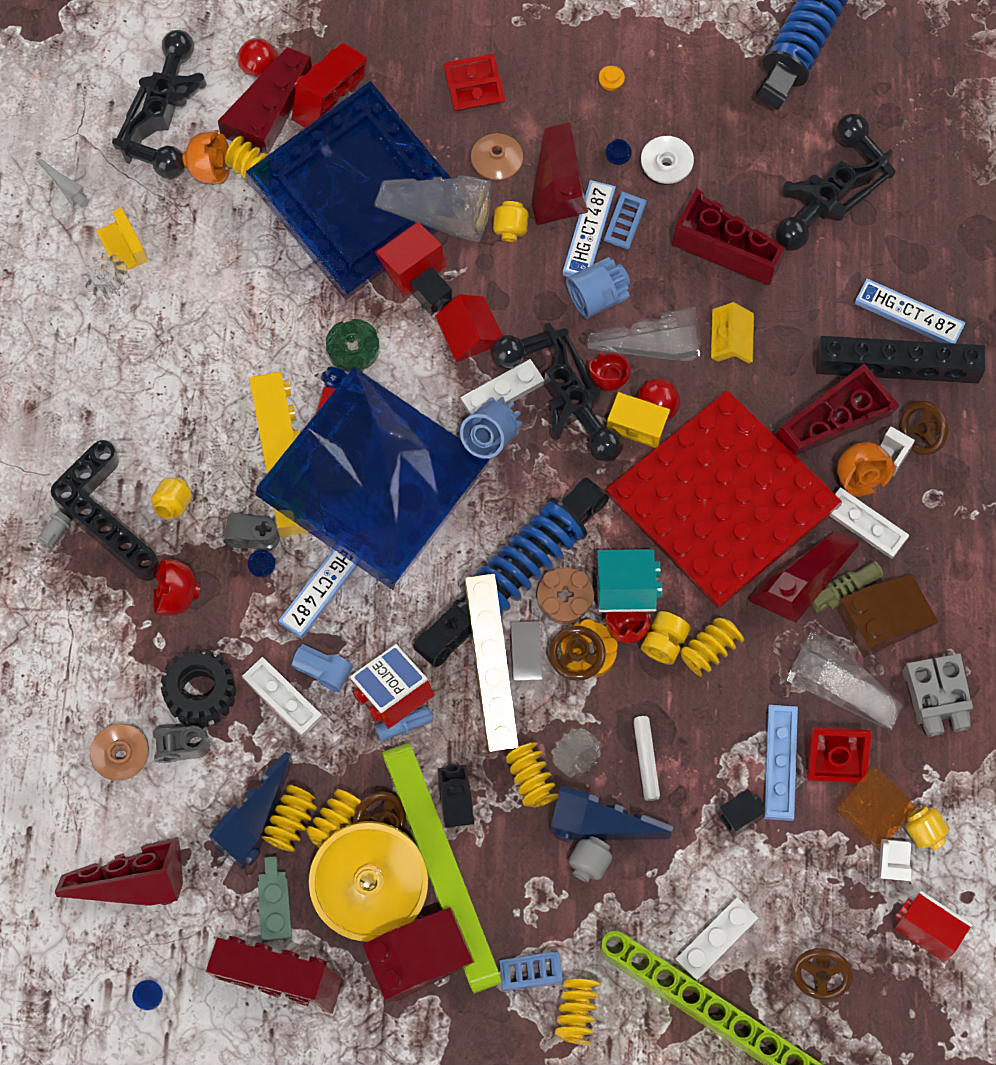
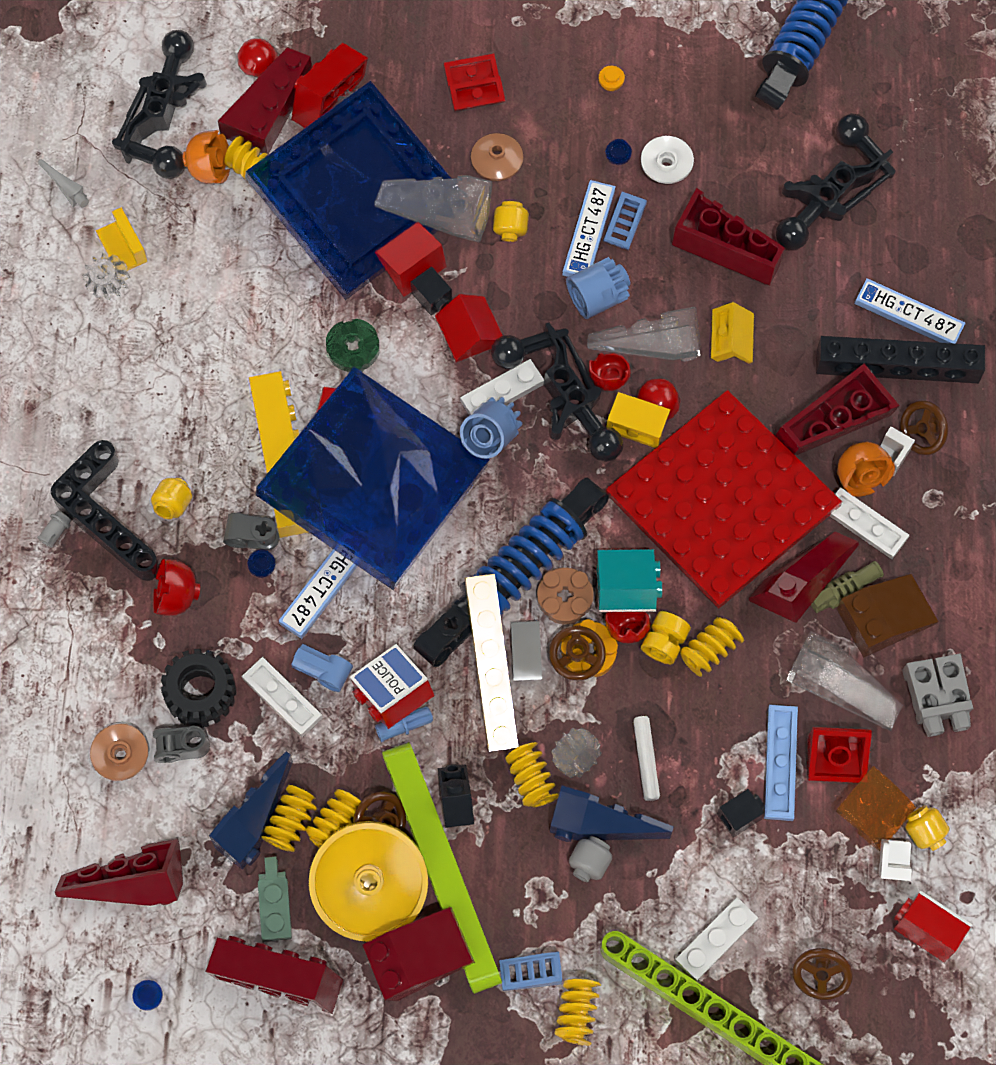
clear blue plate [321,367,348,389] -> none
dark red wedge [532,122,588,225] -> none

